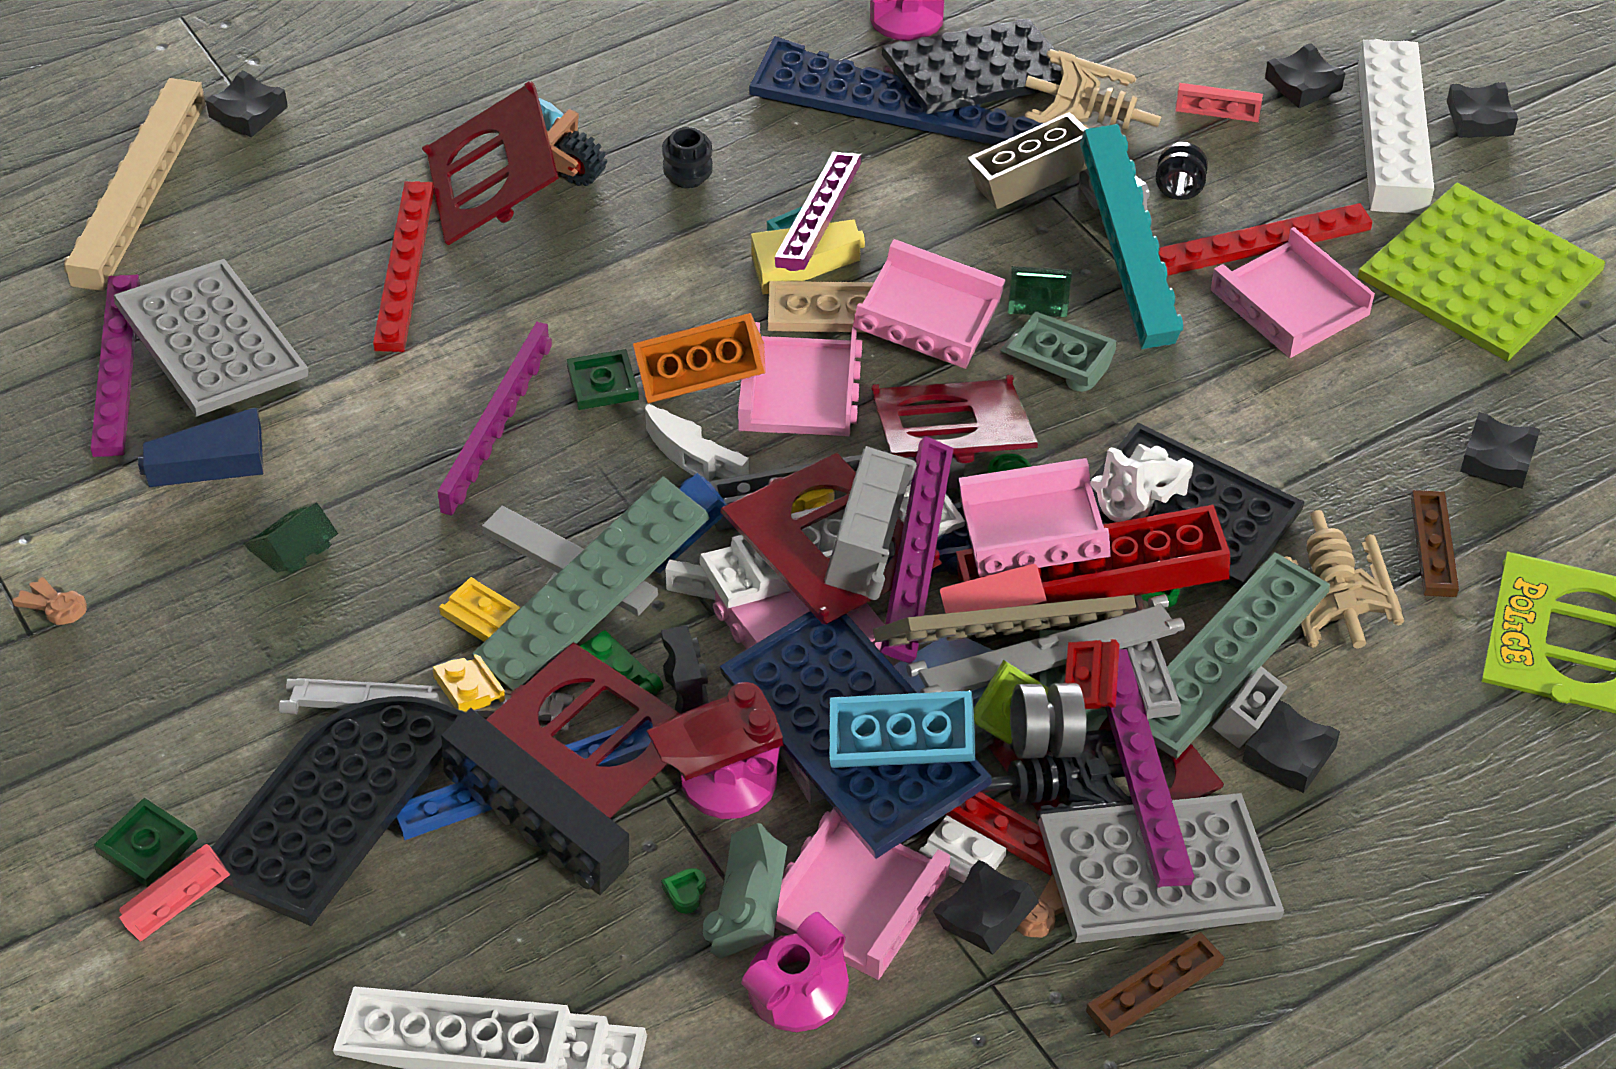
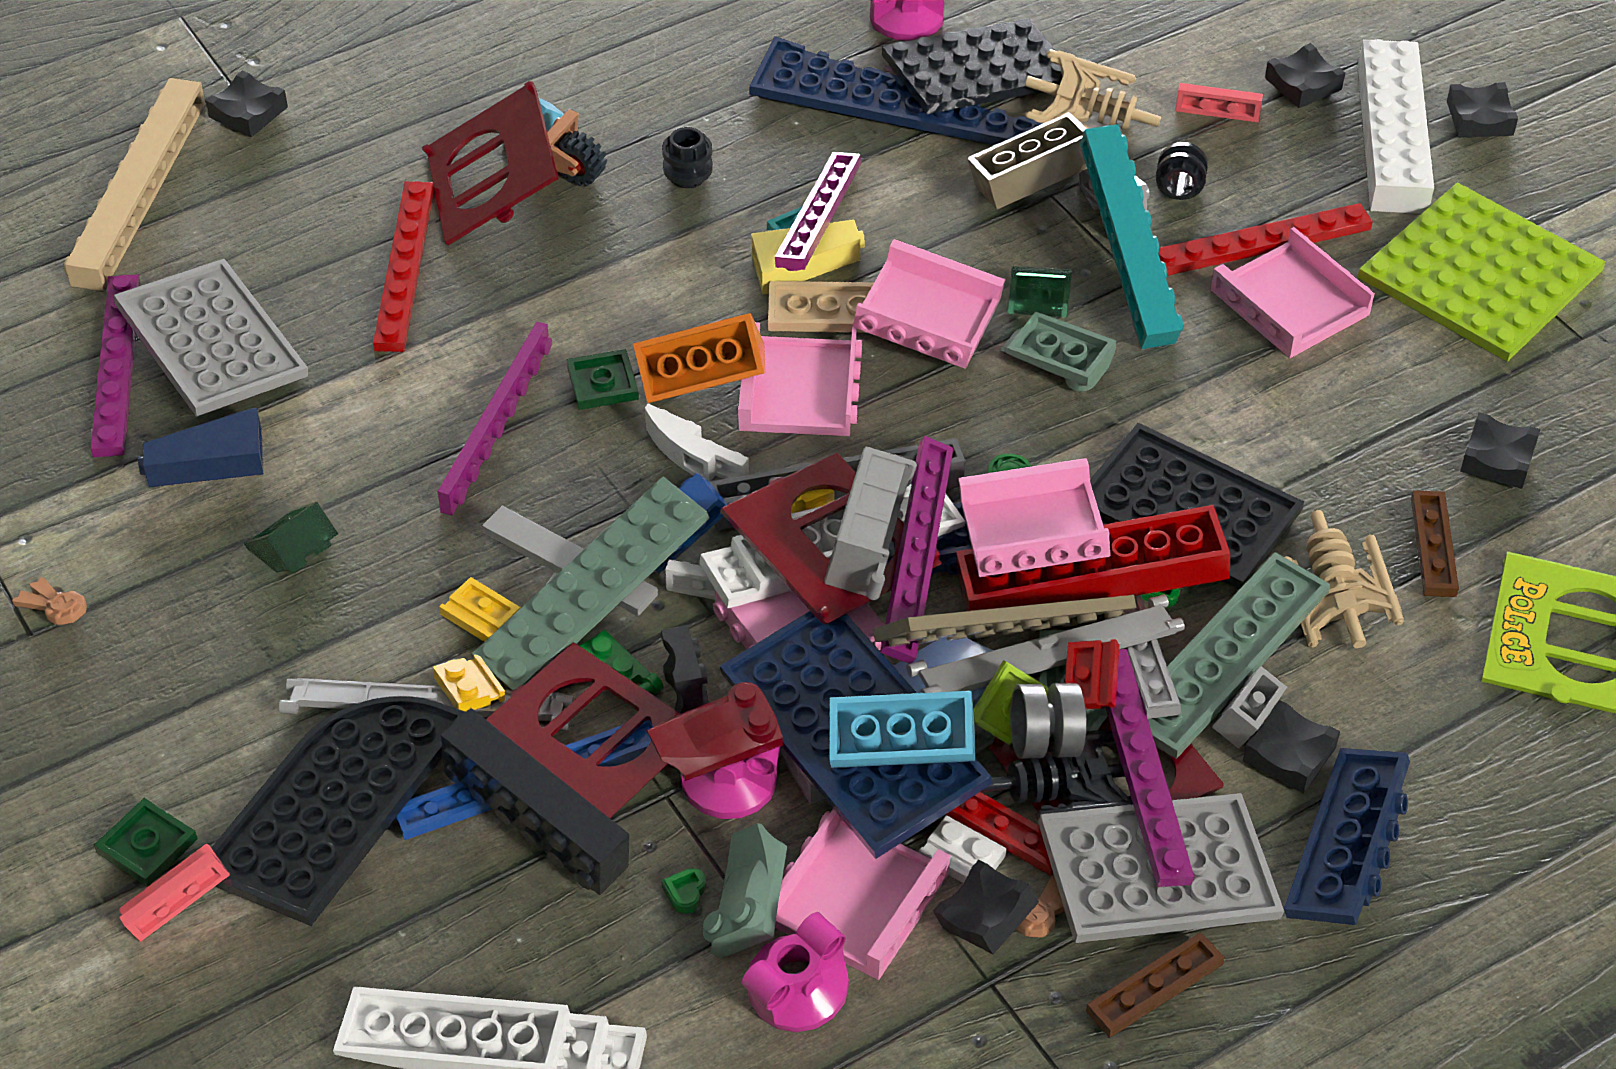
dark red door [871,374,1038,463] -> none
coral panel [940,564,1047,613] -> none
white hips [1090,444,1193,522] -> none
none -> dark blue plate [1284,748,1410,925]

